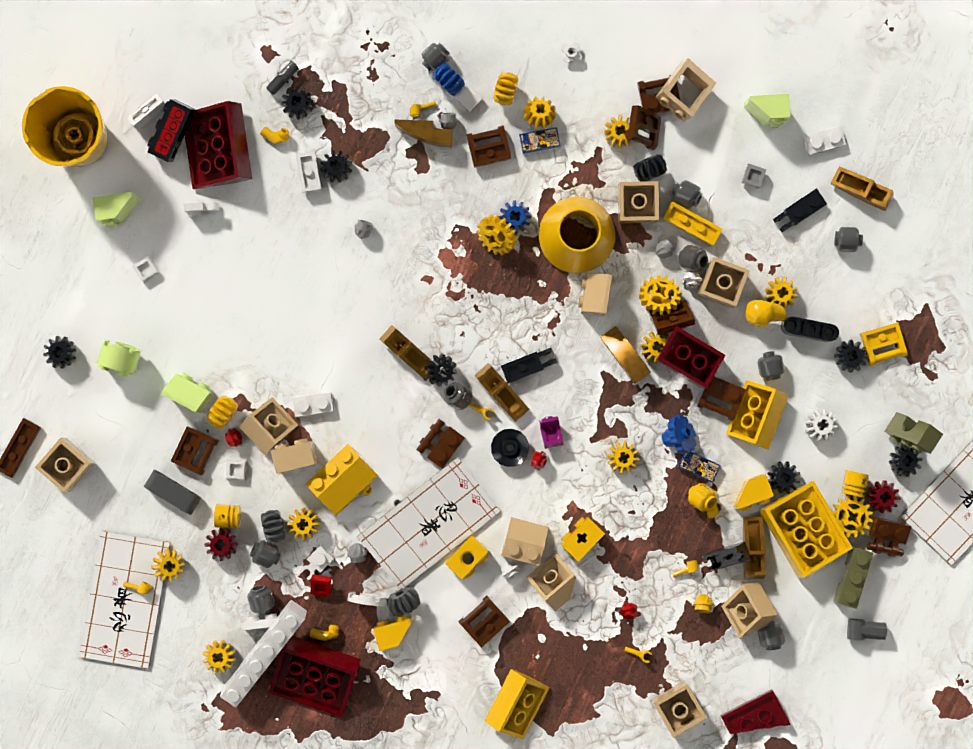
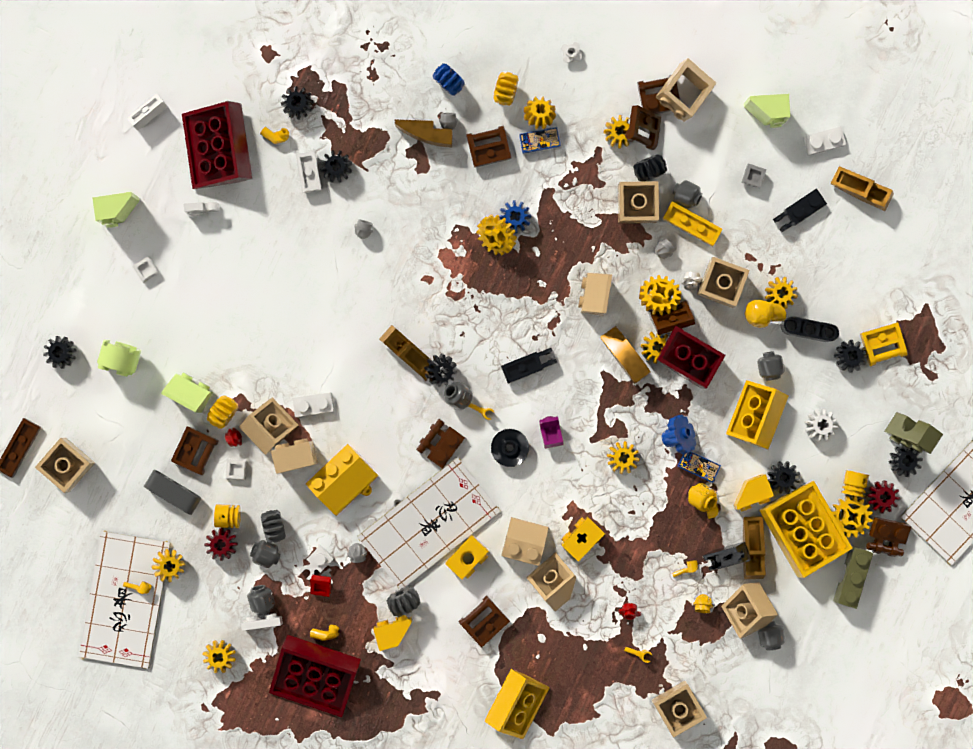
yellow cone [22,86,108,167] -> none
black brick [147,99,196,162] -> none
white brick [220,600,307,707] -> none
dark grey axle [266,60,300,95] -> none
yellow gear [287,507,320,541] -> none
white tile [347,592,387,606] -> none
yellow hand [410,101,436,117] -> none
dark grey head [421,42,450,71] -> none
white tile [456,85,483,113] -> none
pearl gold slope [474,363,530,422] -> none
white plate [501,562,520,579] -> none
red plate [531,451,547,470] -> none
yellow cone [539,197,615,274] -> none
dark grey head [679,245,708,272] -> none
reddish brown plate [697,376,746,422] -> none
dark red wing [720,689,791,734] -> none
dark grey head [834,227,863,252] -> none
dark grey piece [847,618,887,640] -> none

